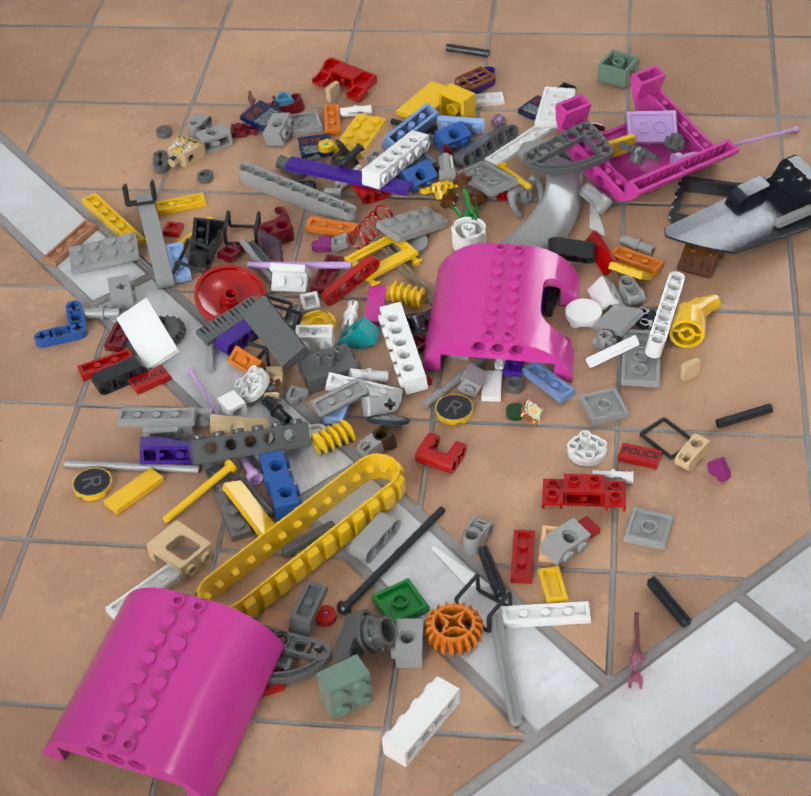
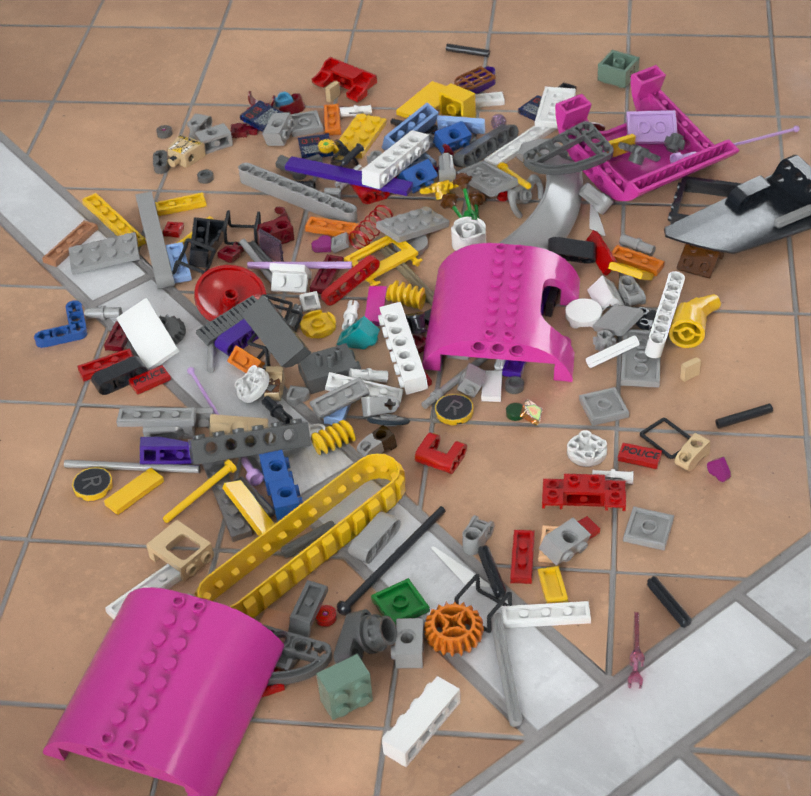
light grey brick [107,274,137,312] -> none
black piece [122,179,157,207] -> none
white brick [217,390,248,417] -> none
white brick [295,325,335,353] -> none
medium blue plate [522,362,575,404] -> none

